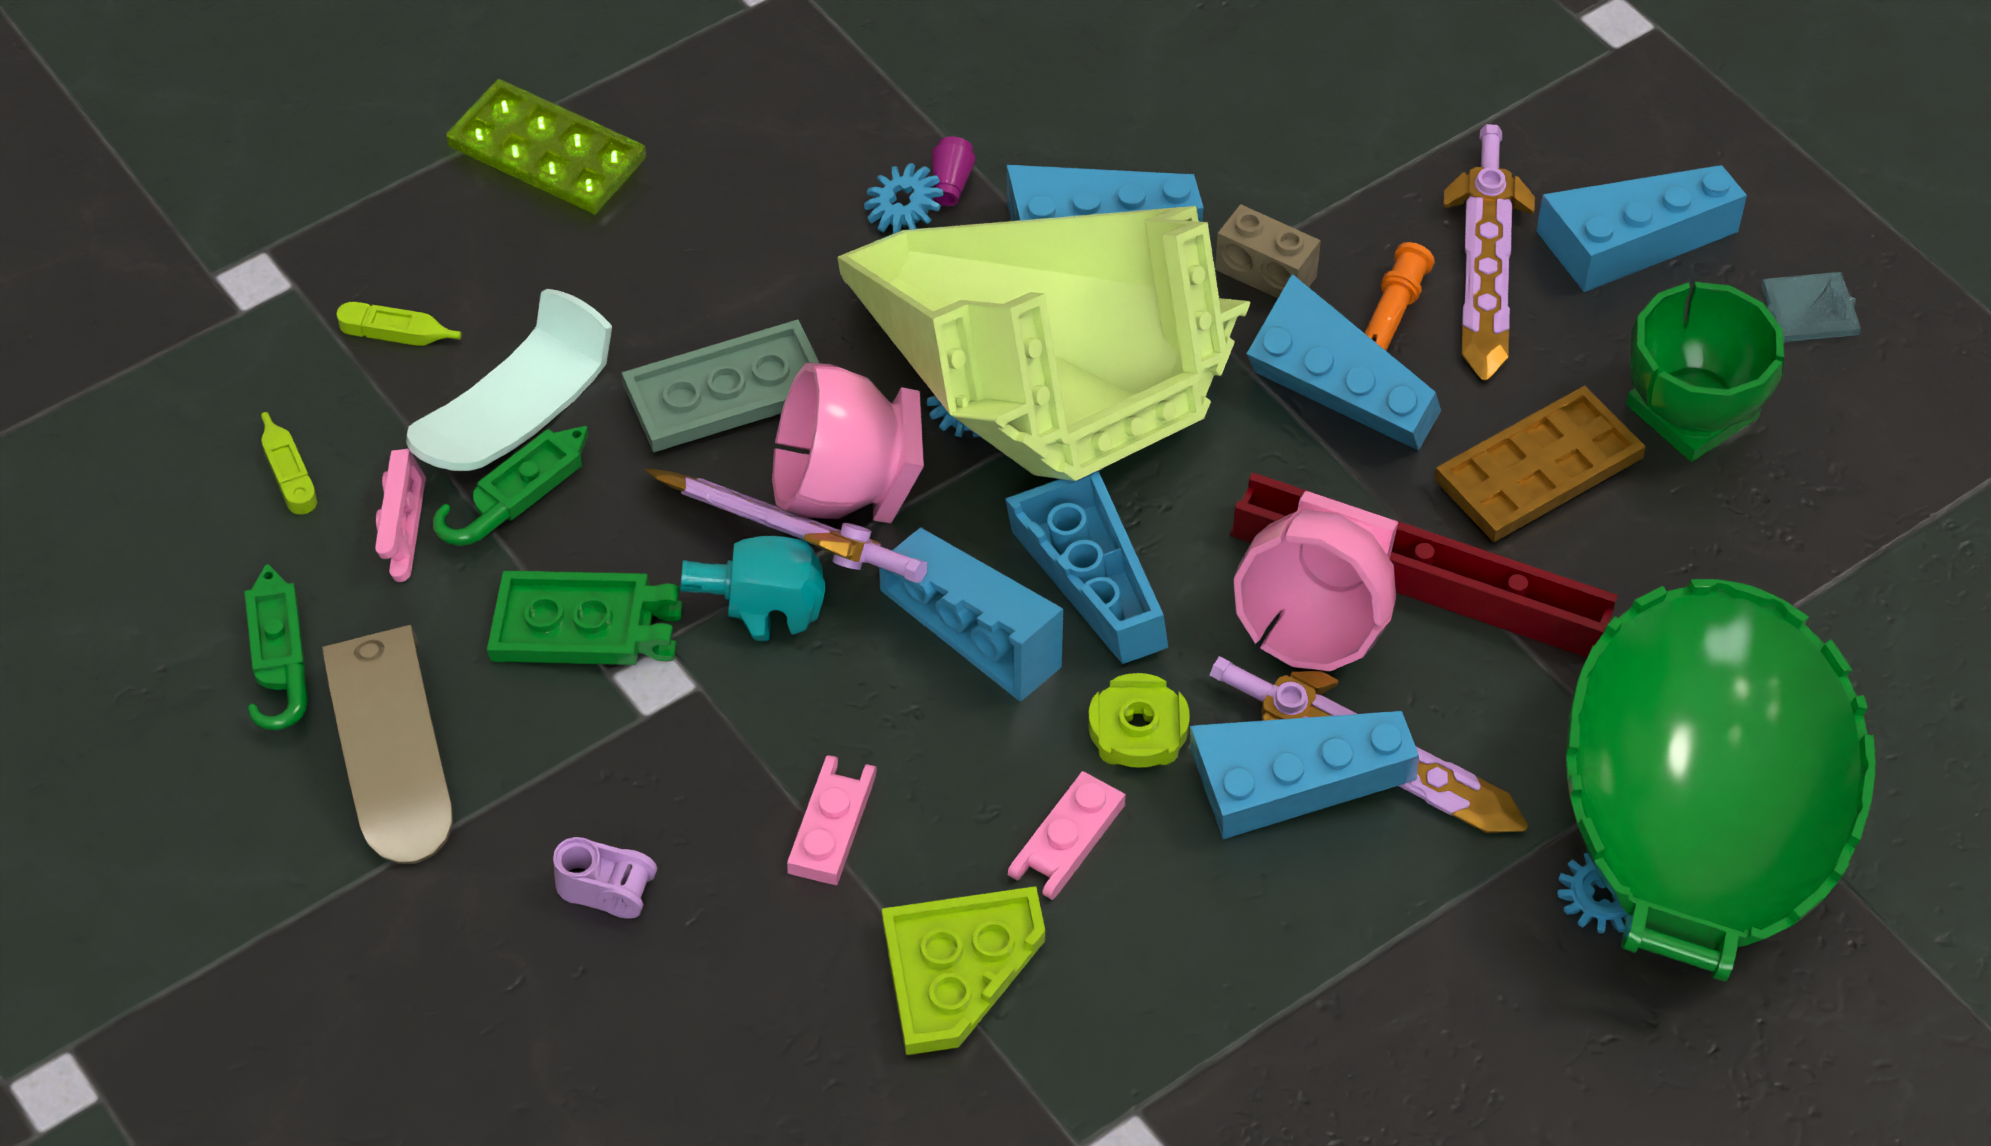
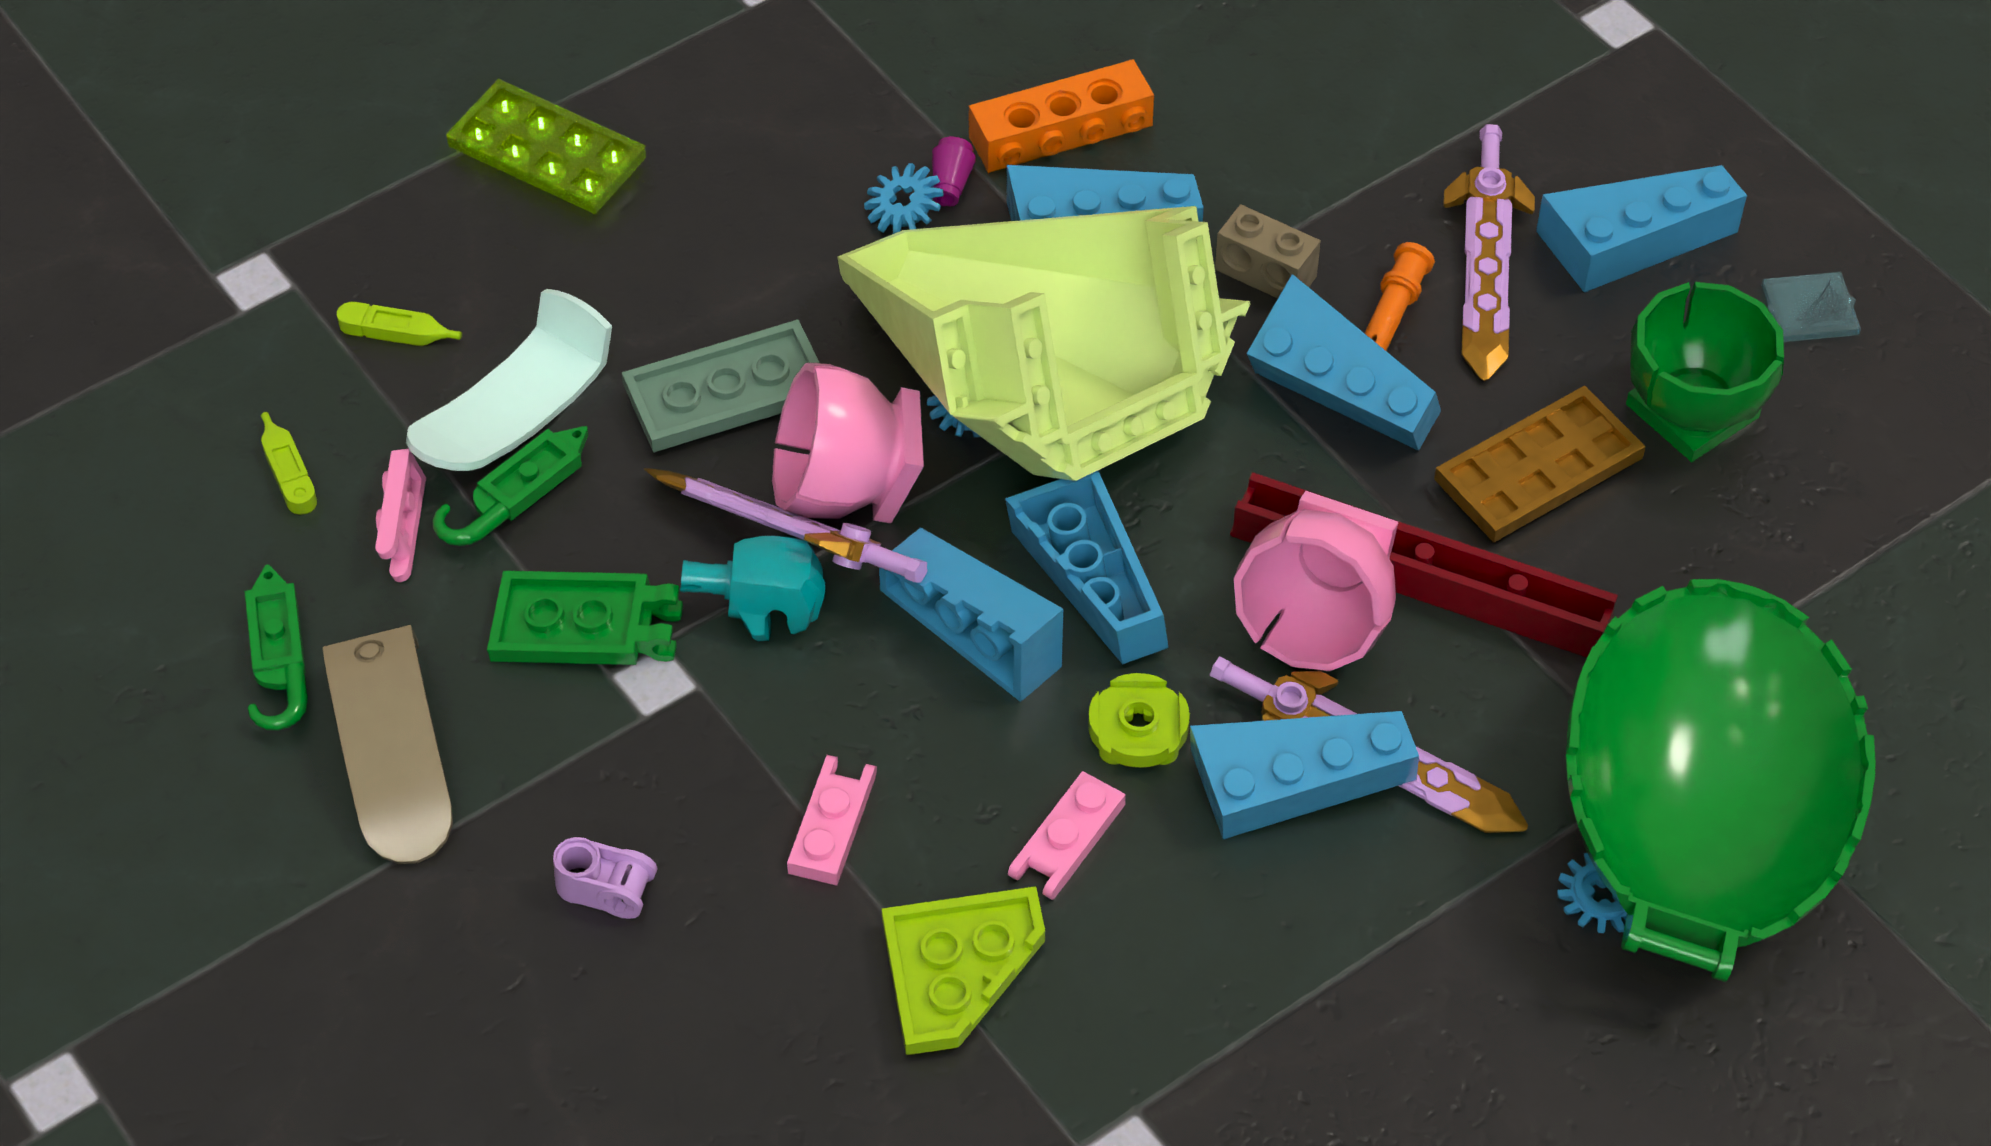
none -> orange brick [969,59,1154,173]

